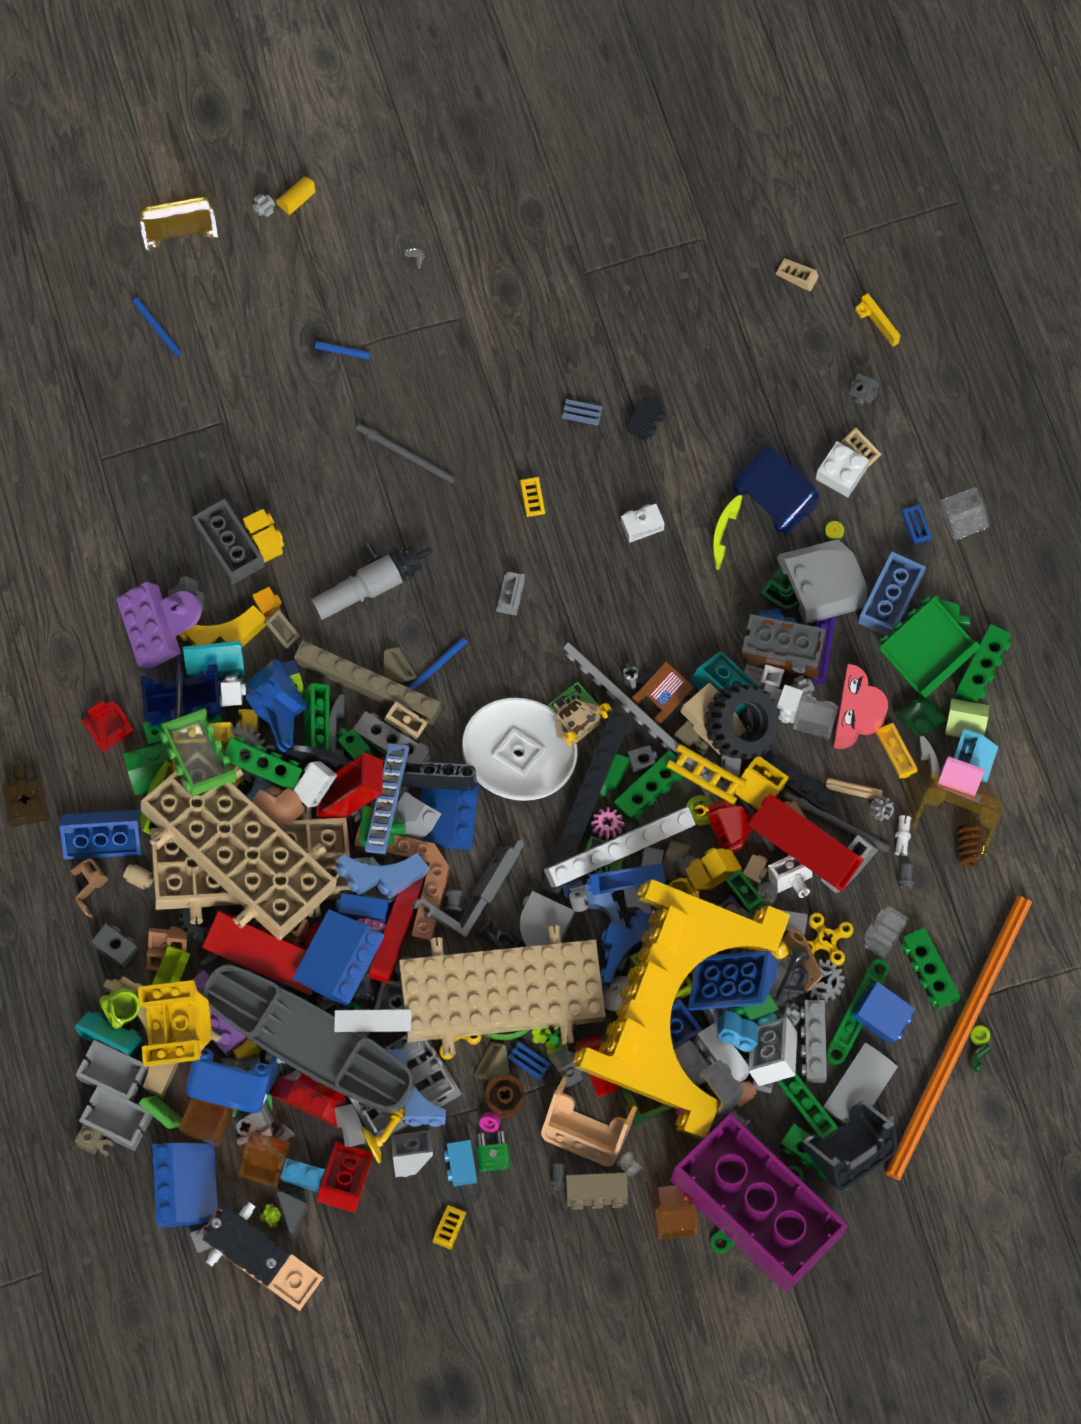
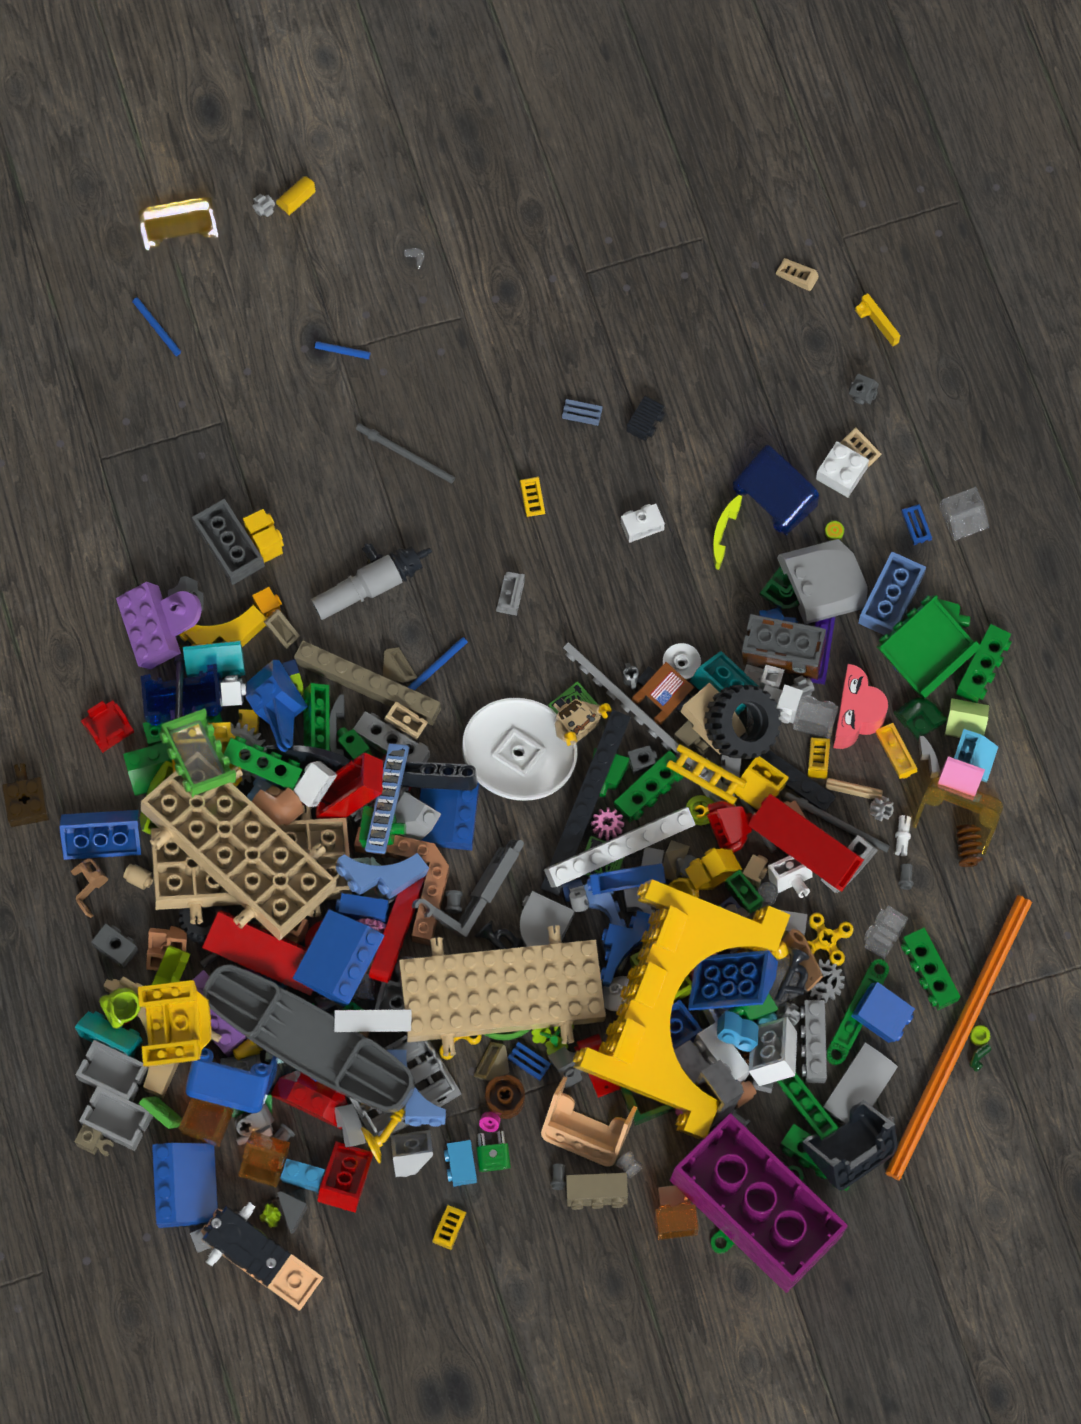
none -> white dish [663,643,701,680]
none -> yellow slope [808,737,830,779]

